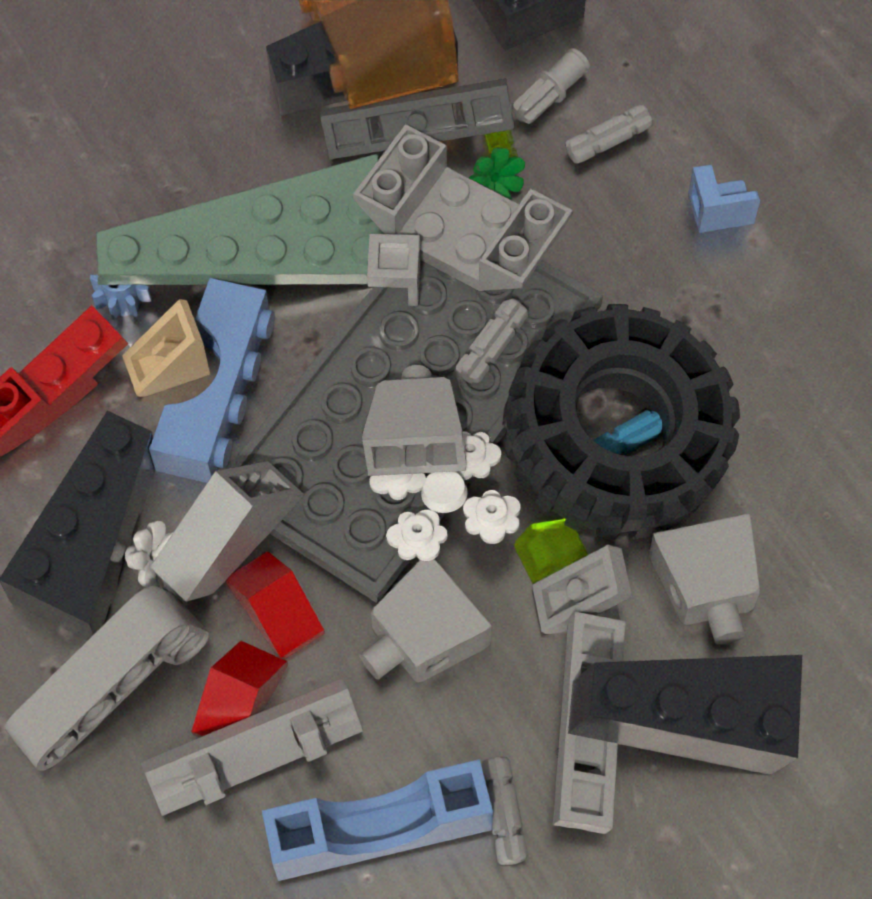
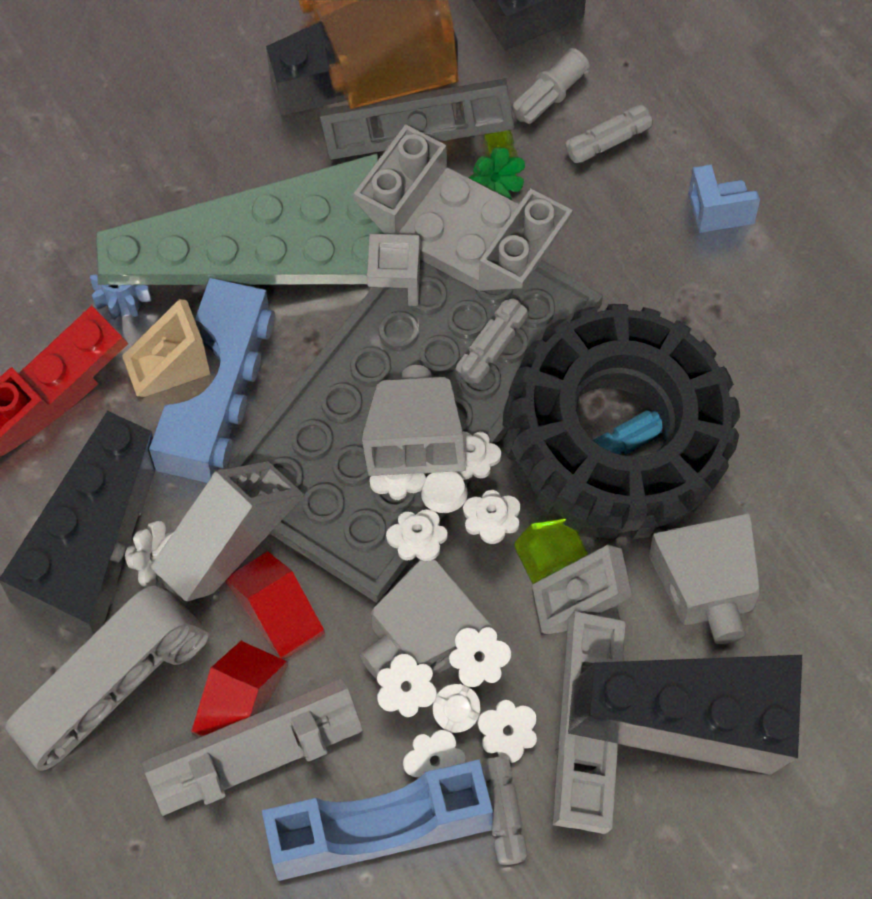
none -> white plant [377,627,537,779]

